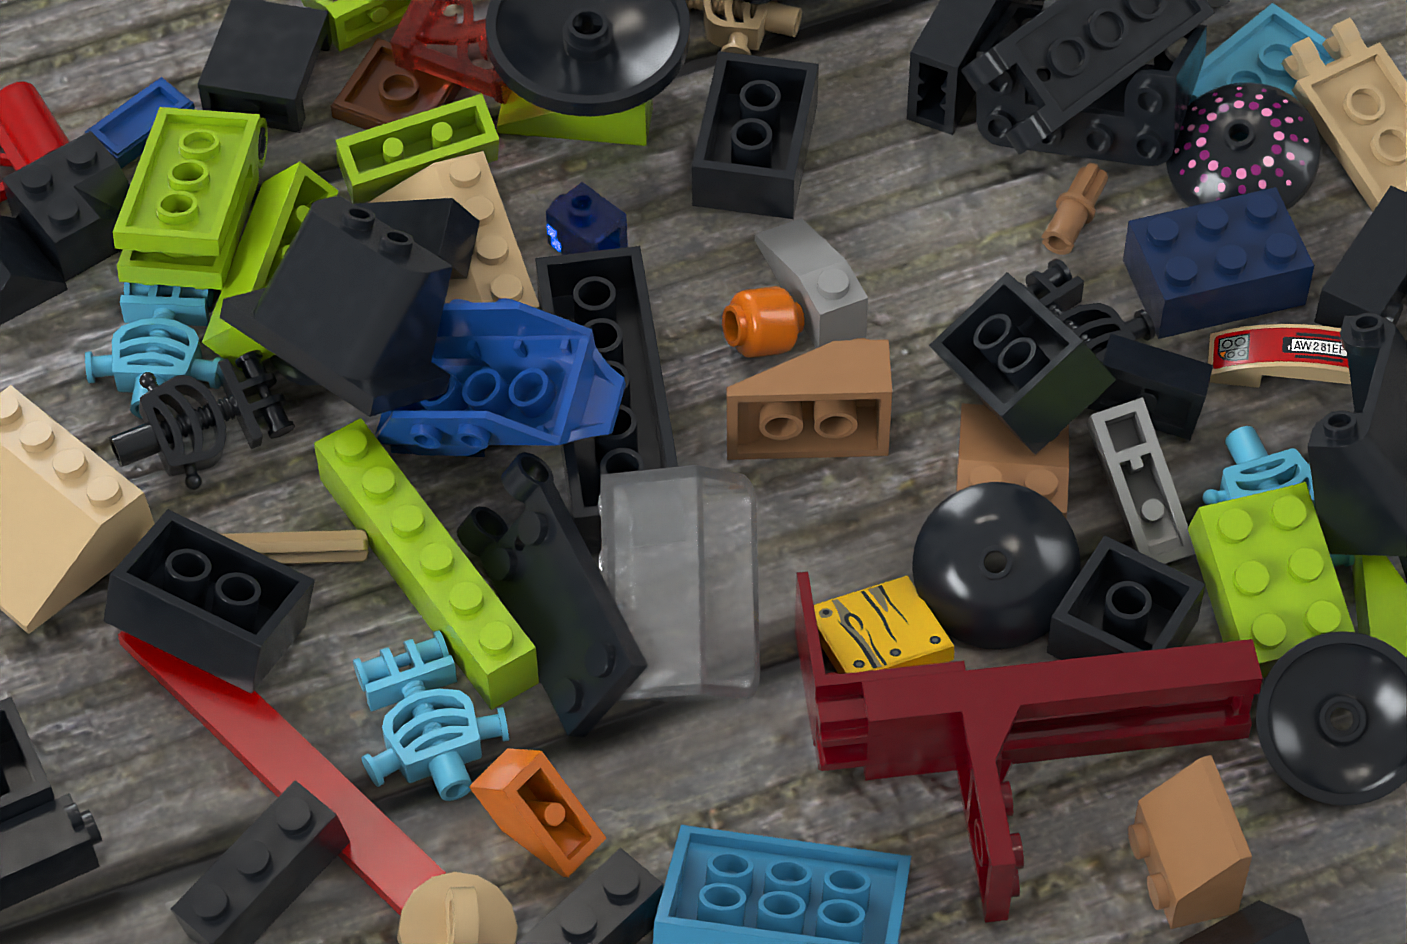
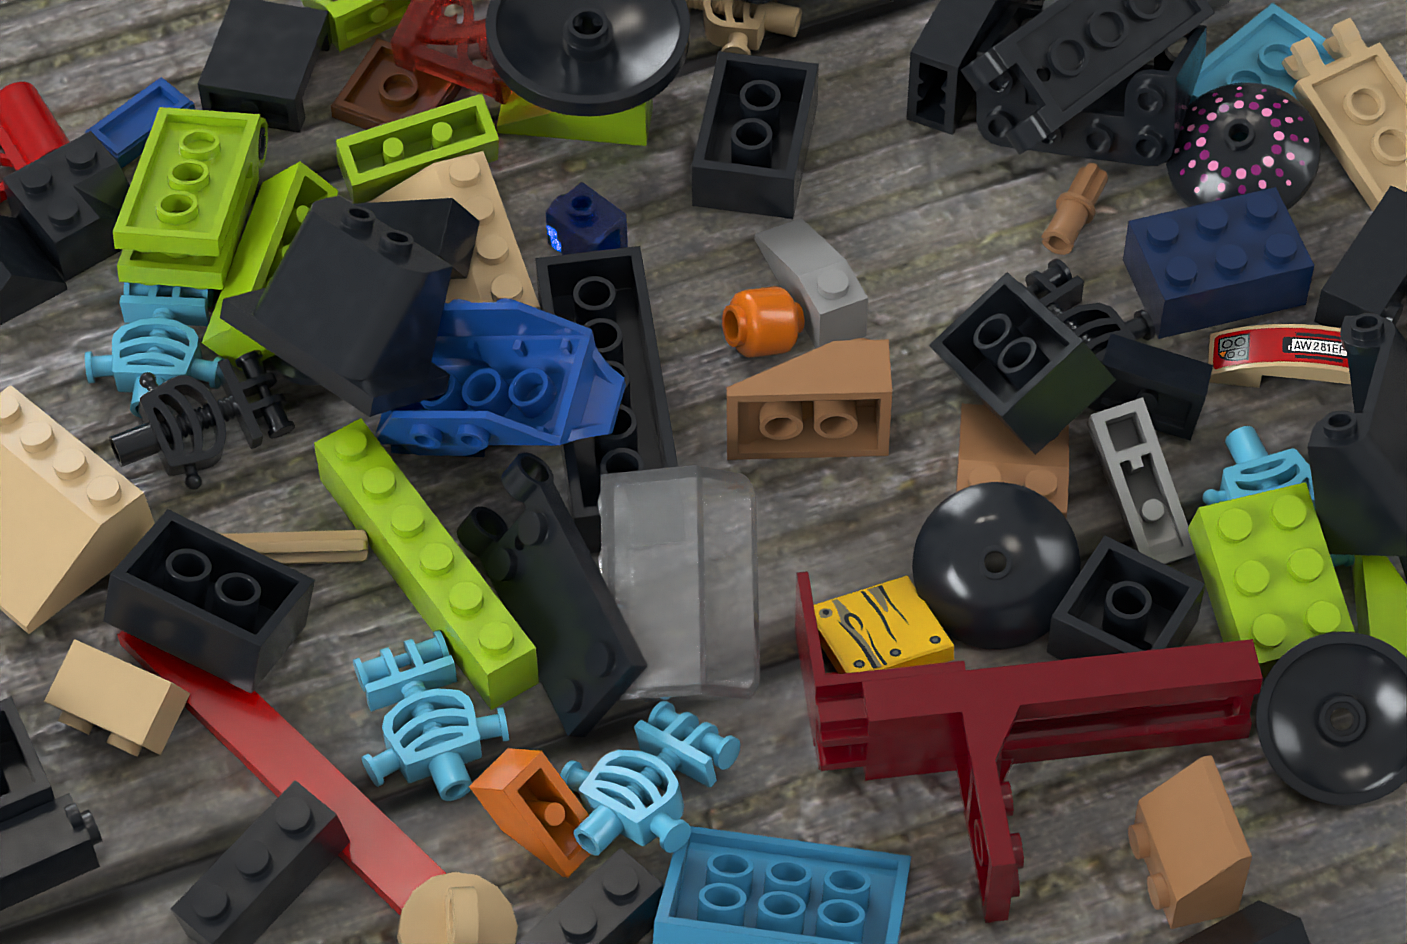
none -> tan brick [44,639,190,757]
none -> medium azure piece [560,701,740,856]

